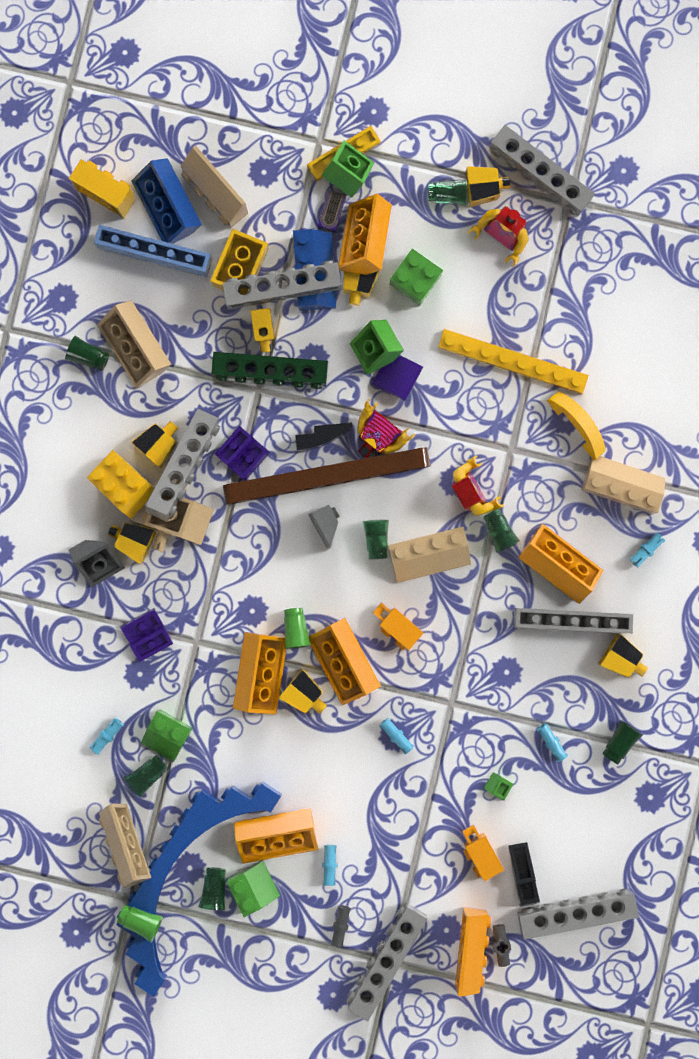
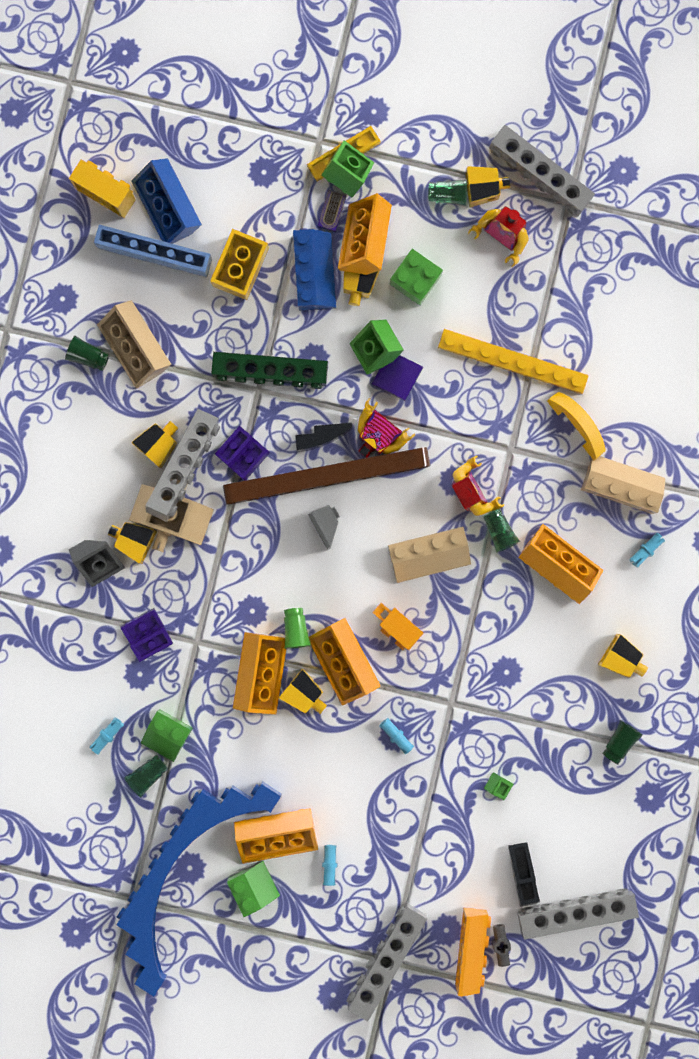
yellow brick [87,450,155,519] -> none
tan slope [99,804,151,888] -> none
bright green plant [117,905,163,943] -> none
tan slope [180,145,248,228] -> none
clear green plant [198,867,226,910] -> none
light grey brick [223,261,342,310] -> none
yellow torso [251,308,275,353] -> none
dark grey pin [331,905,351,947] -> none
clear green plant [362,519,389,559] -> none
light orange brick [462,825,504,882] -> none
light grey brick [513,608,633,634] -> none
medium azure pin [537,723,568,762] -> none

